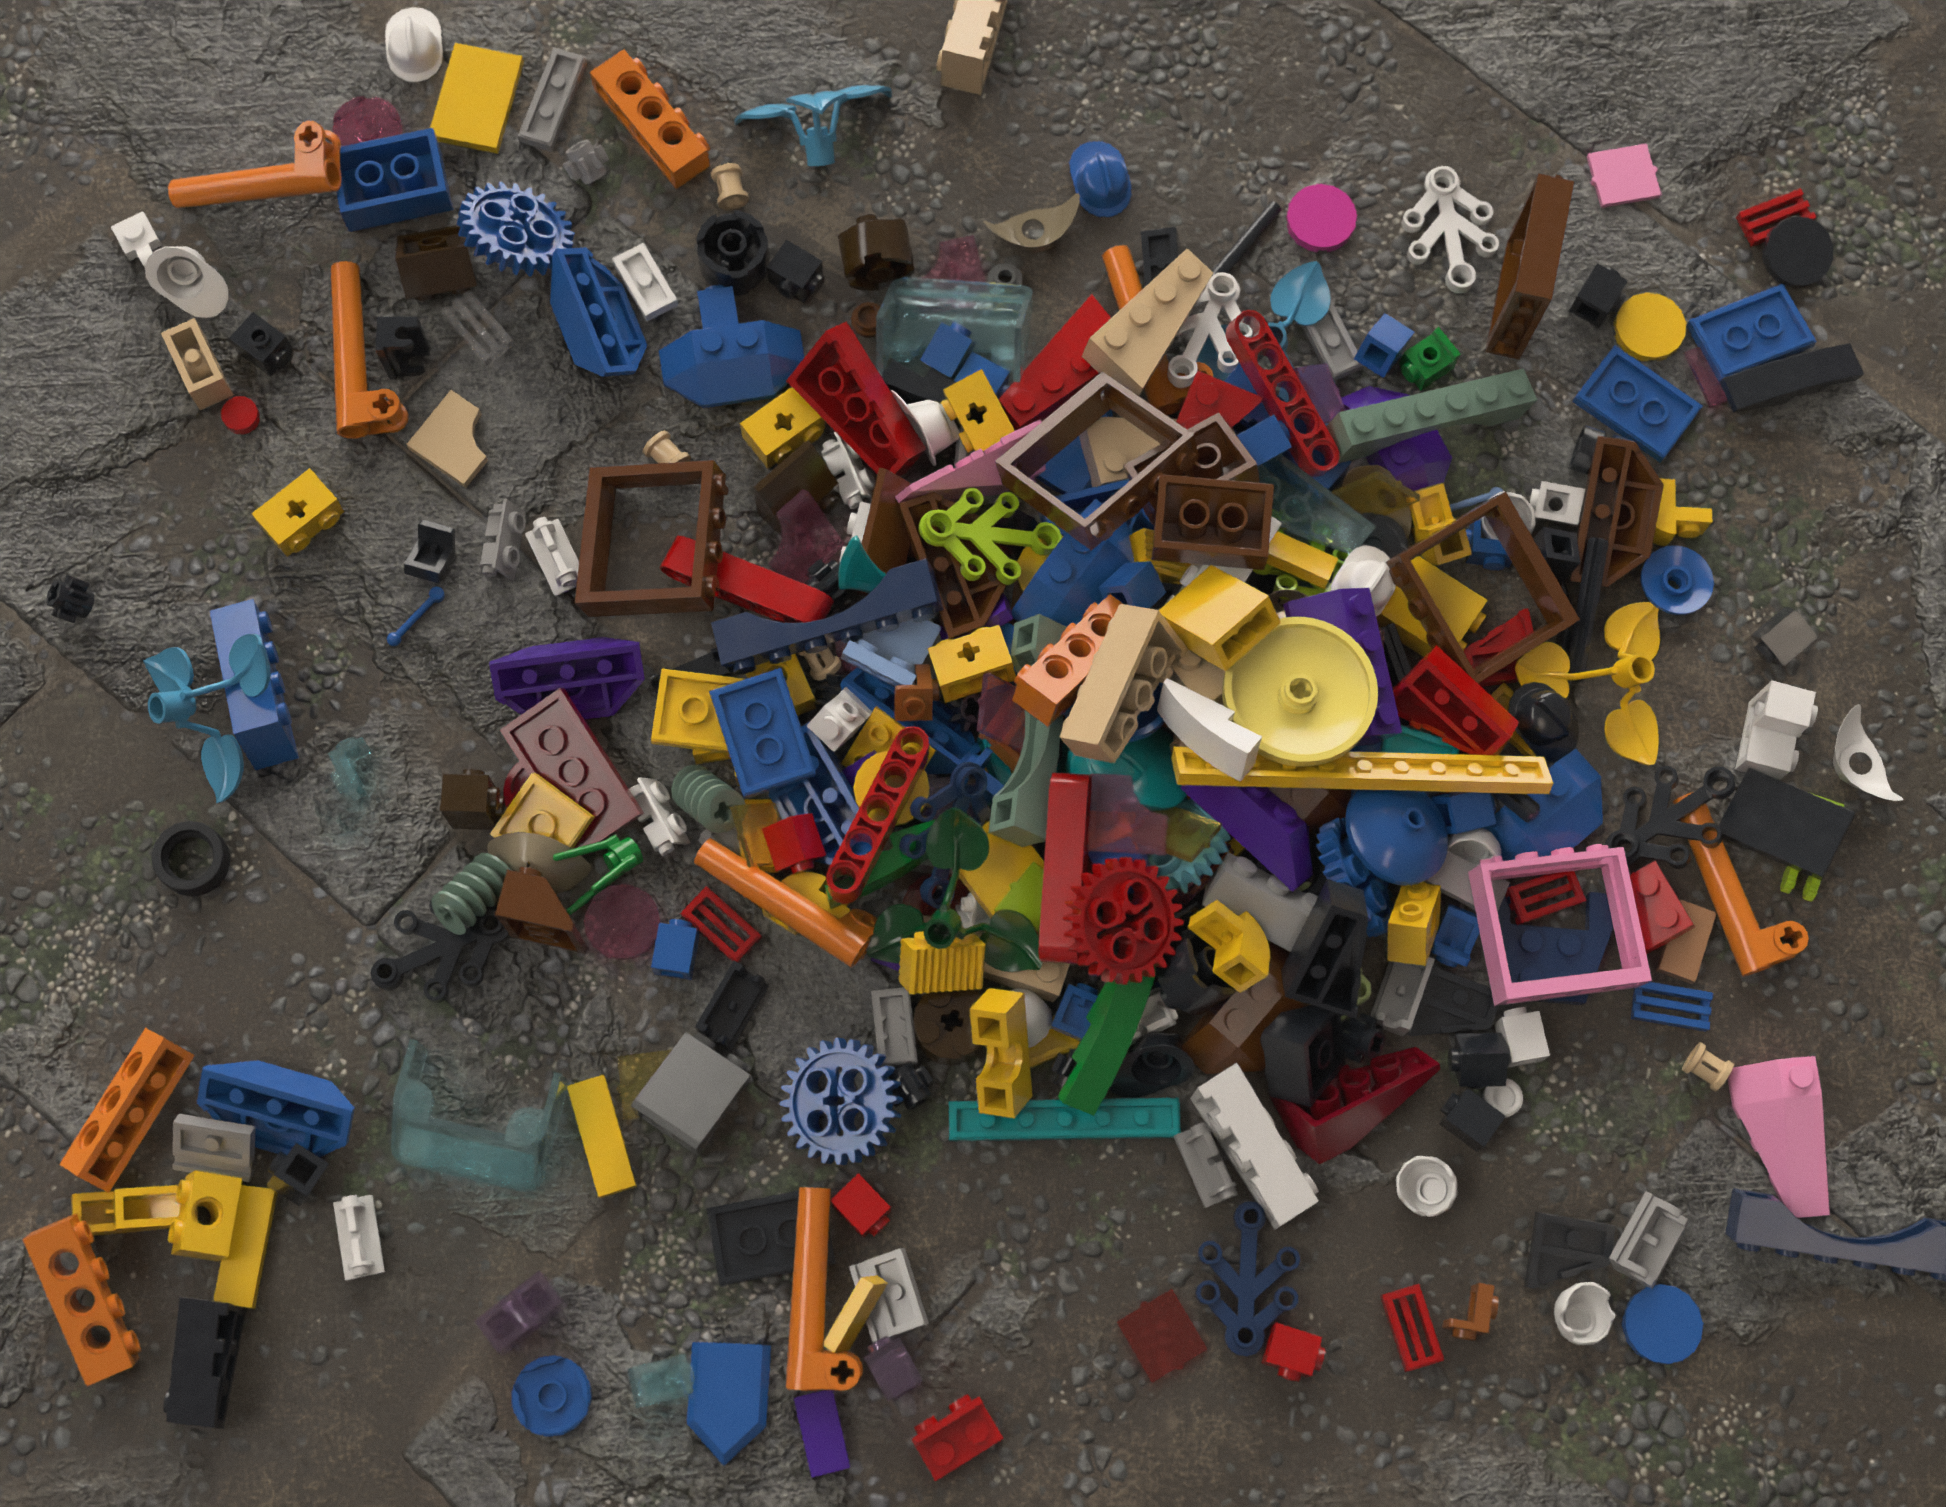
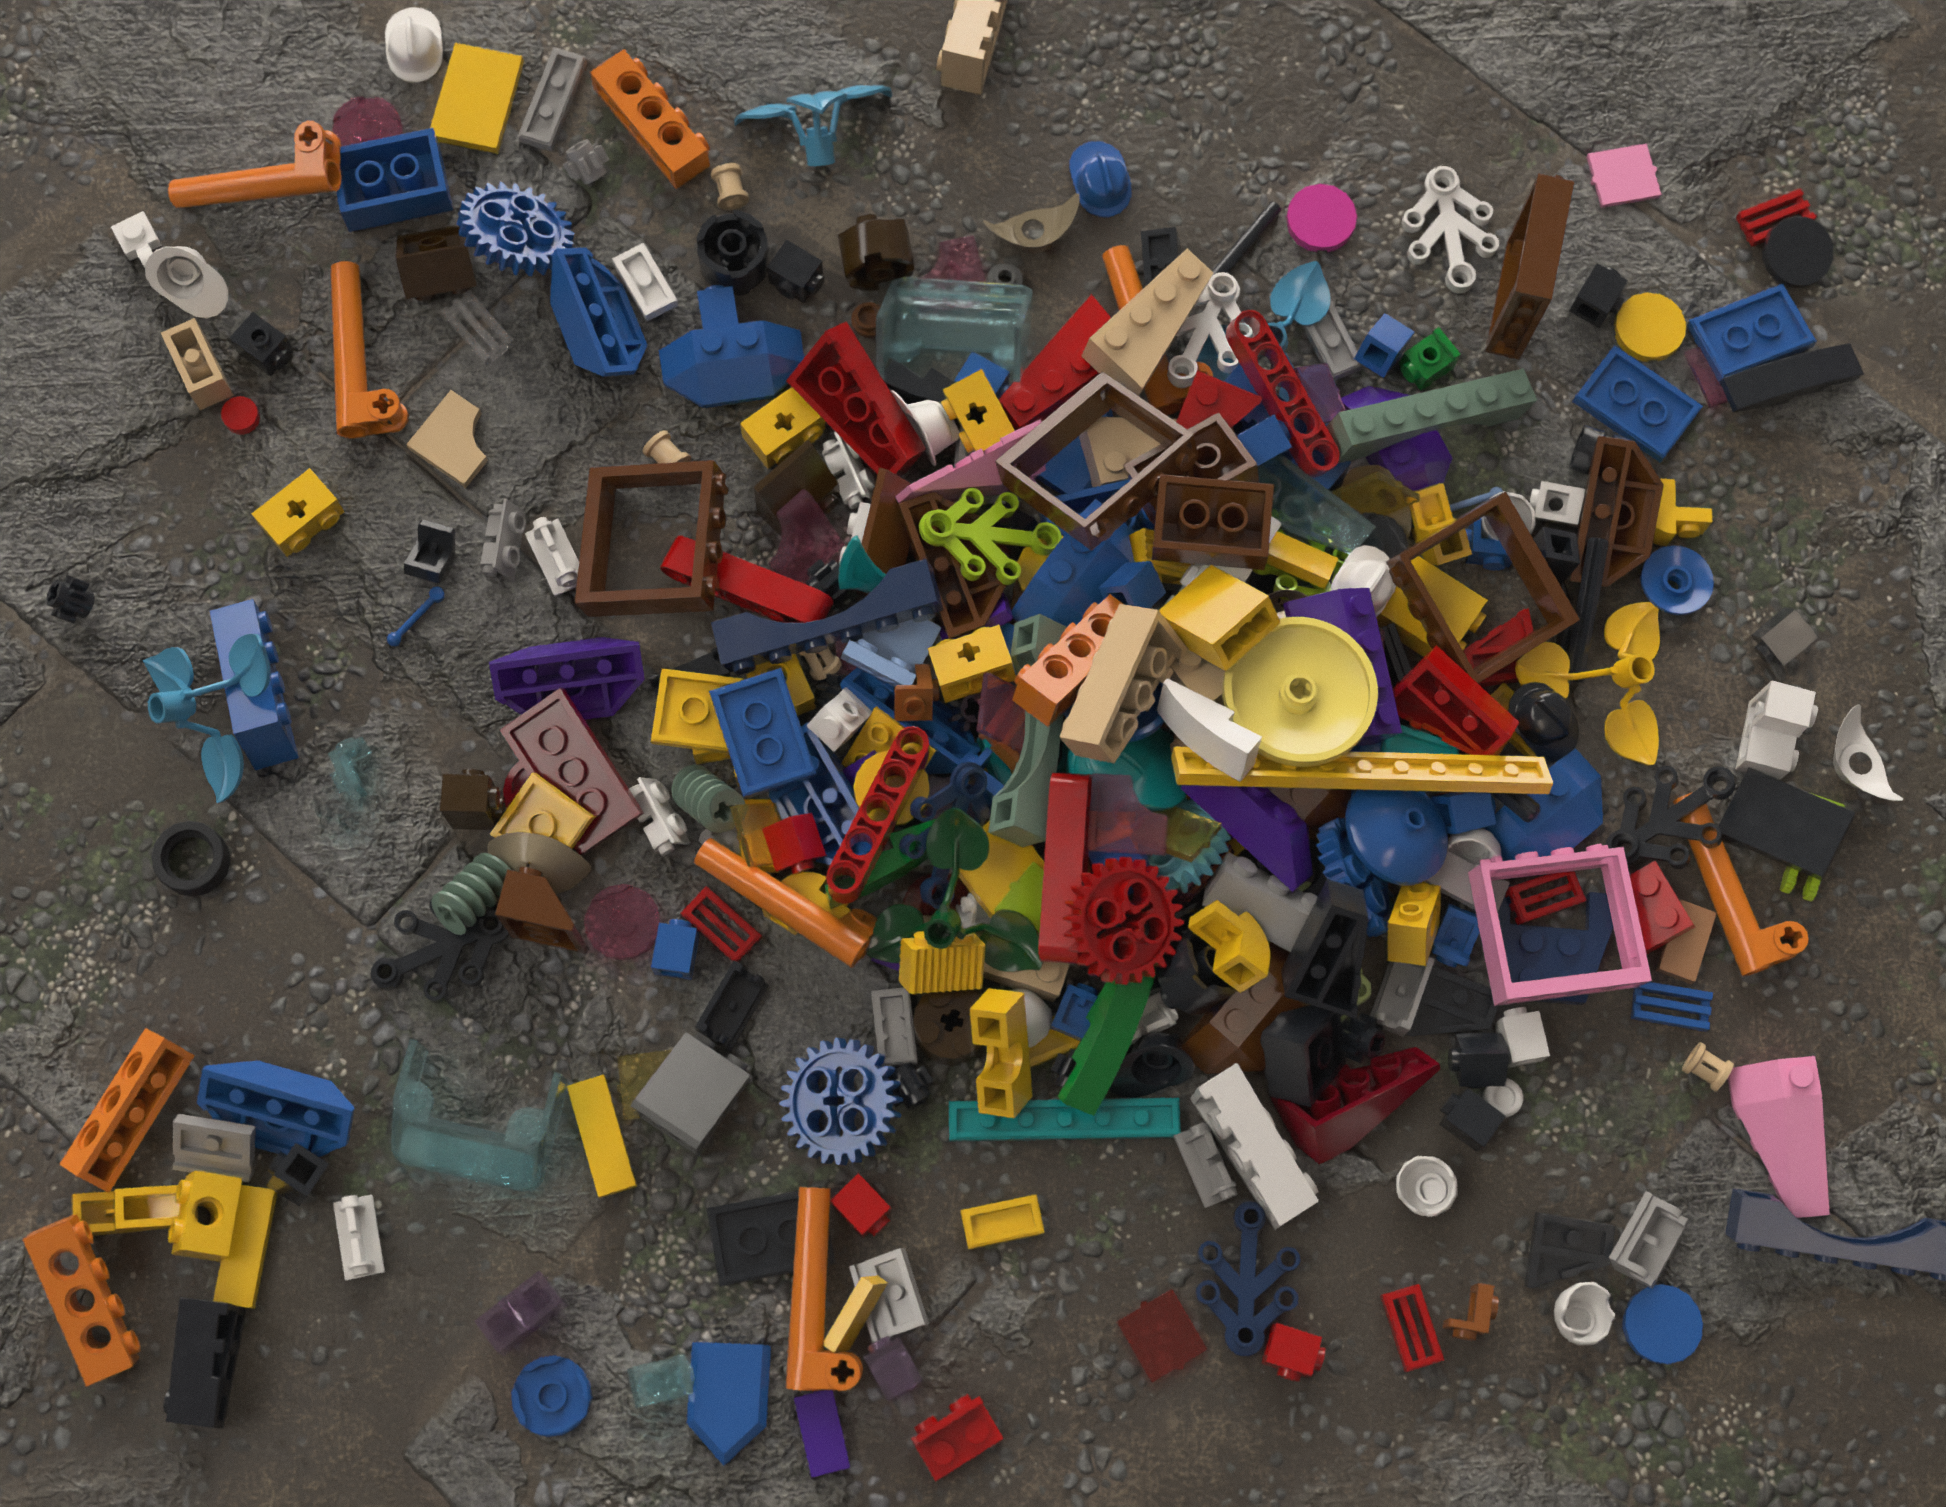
black hinge [376,316,430,380] -> none
green plant [553,834,643,915] -> none
blue brick [920,321,976,380] -> none
none -> yellow tile [960,1194,1045,1250]

